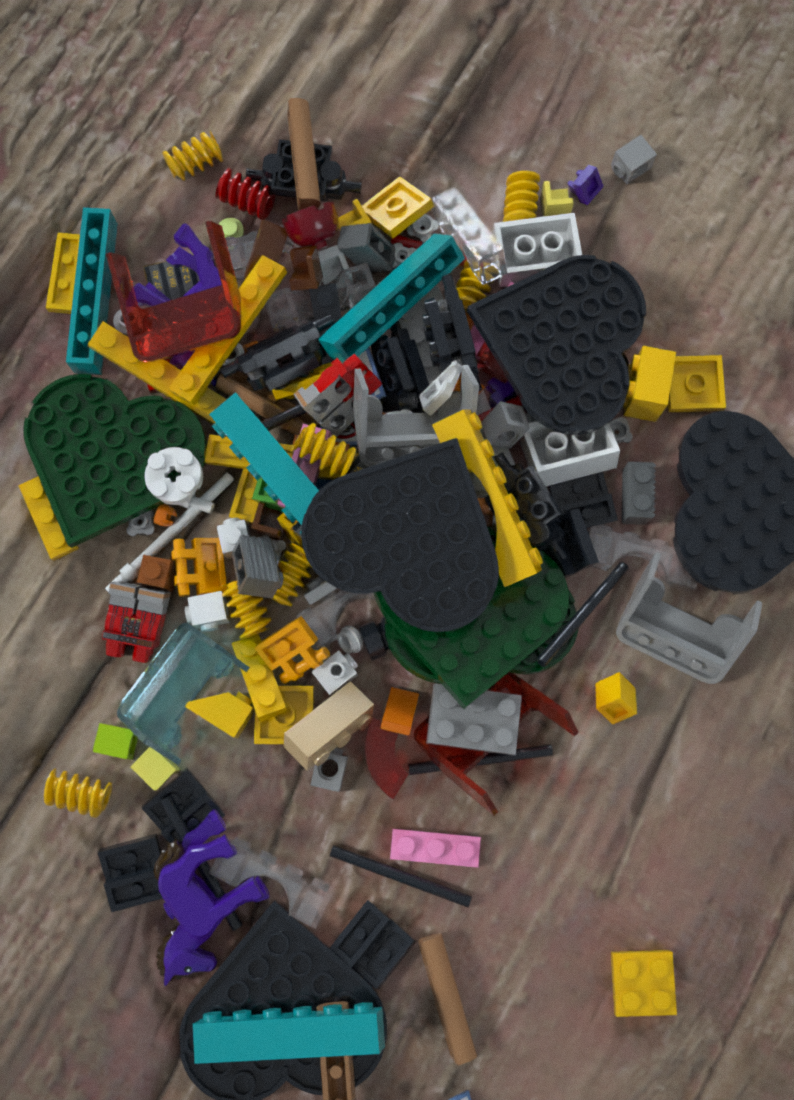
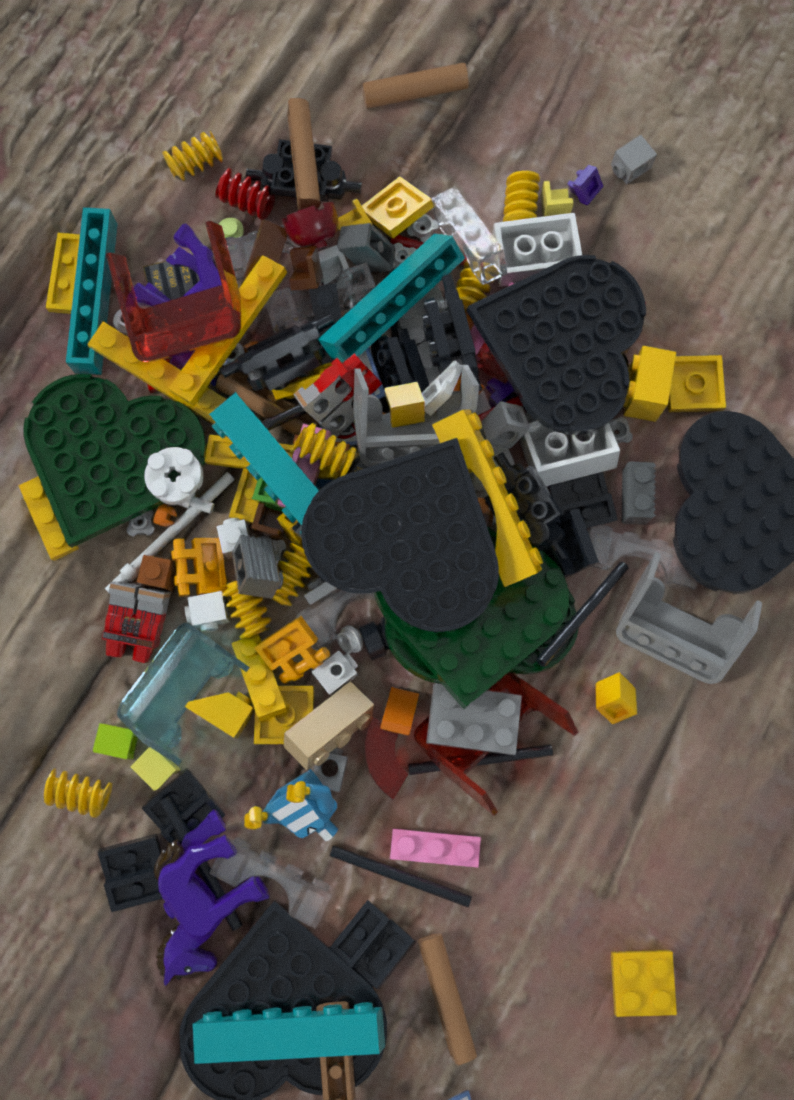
none -> torso [244,769,338,841]
none -> medium nougat brick [363,62,469,109]
none -> yellow panel [385,382,425,428]

